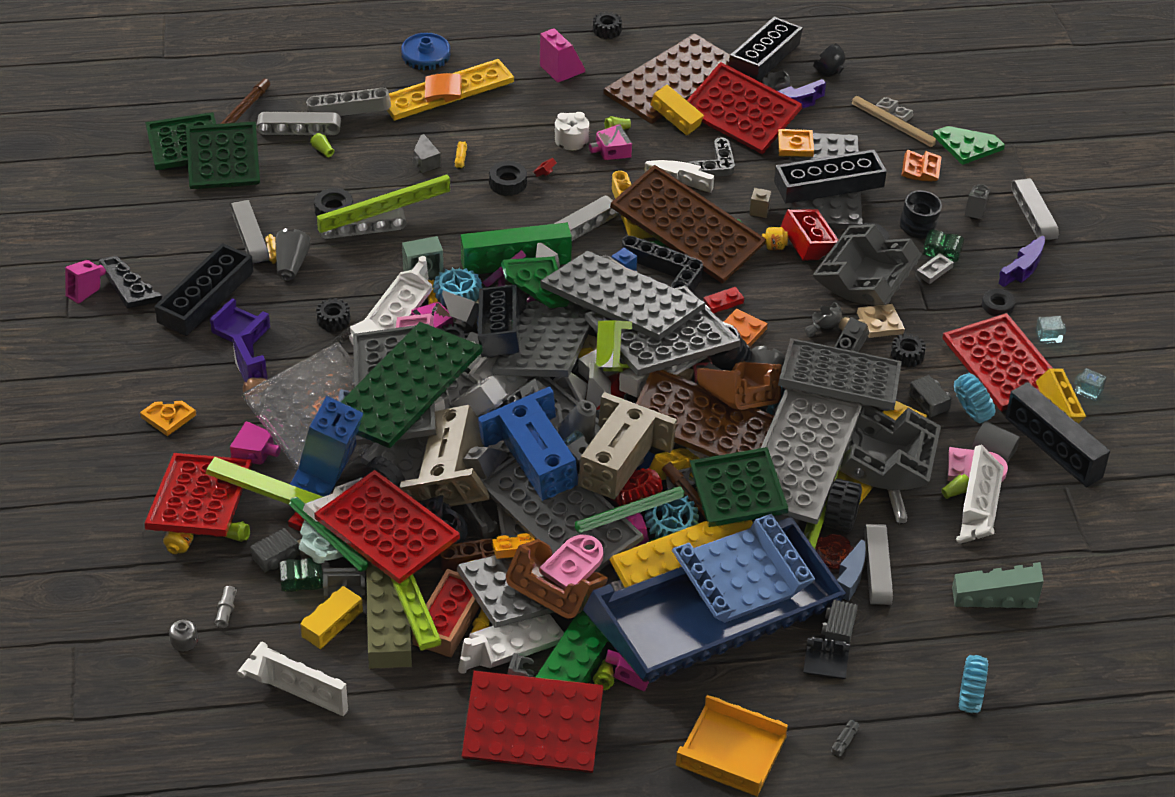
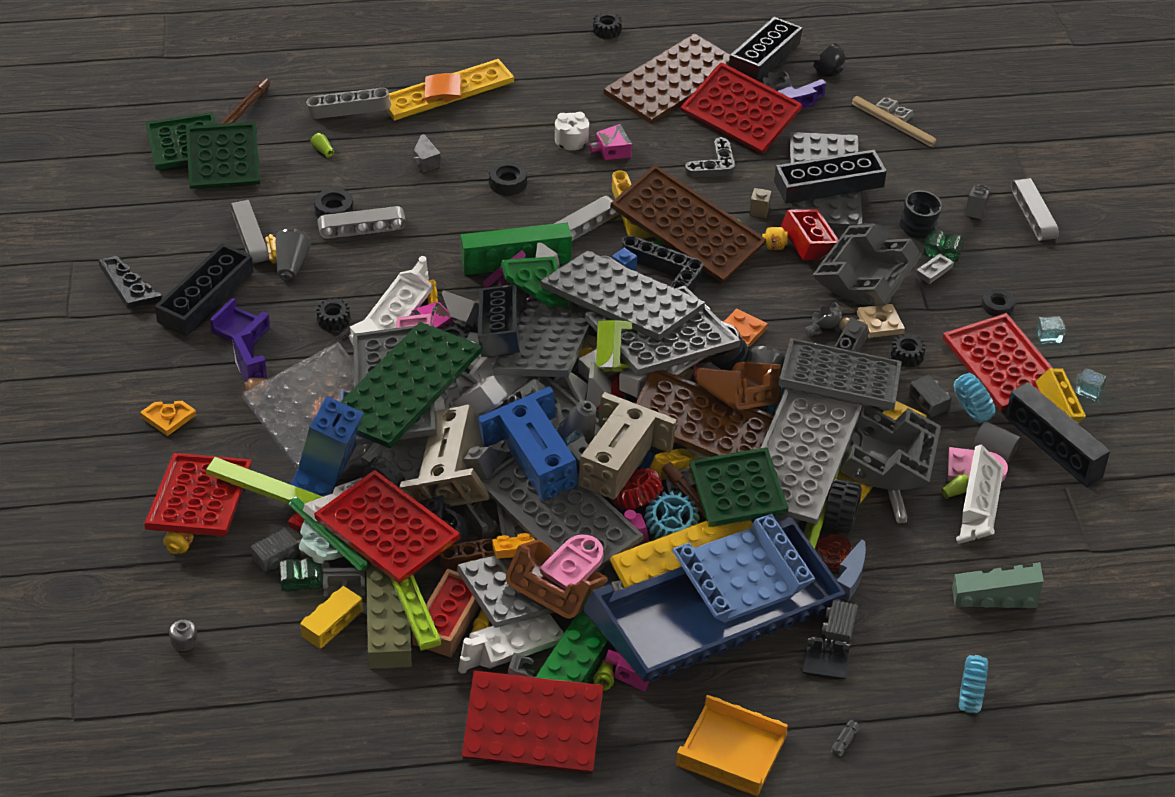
dark pink torso [65,260,106,304] -> none
light grey pin [215,586,237,628] -> none
lime cone [224,522,250,542] -> none
dark pink torso [230,421,281,464] -> none
white hinge [237,642,348,716] -> none
light grey beam [256,112,341,135] -> none
lime tile [317,175,450,233] -> none
blue wheel [401,33,450,71] -> none
sand green brick [402,236,444,280] -> none
medium azure gear [433,267,482,306] -> none
yellow axle [455,141,467,168] -> none
red plate [533,158,557,177] -> none
dark pink slope [540,28,585,82] -> none
green axle [574,486,684,533] -> none
lime cone [604,116,631,130] -> none
white slope [645,160,714,193] -> none
yellow brick [650,85,704,135] -> none
red plate [703,287,744,313] -> none
light orange plate [778,129,814,157] -> none
light grey beam [864,524,893,605] -> none
orange slope [901,150,941,181] -> none
plate [933,126,1005,165] -> none
slope [998,235,1045,287] -> none

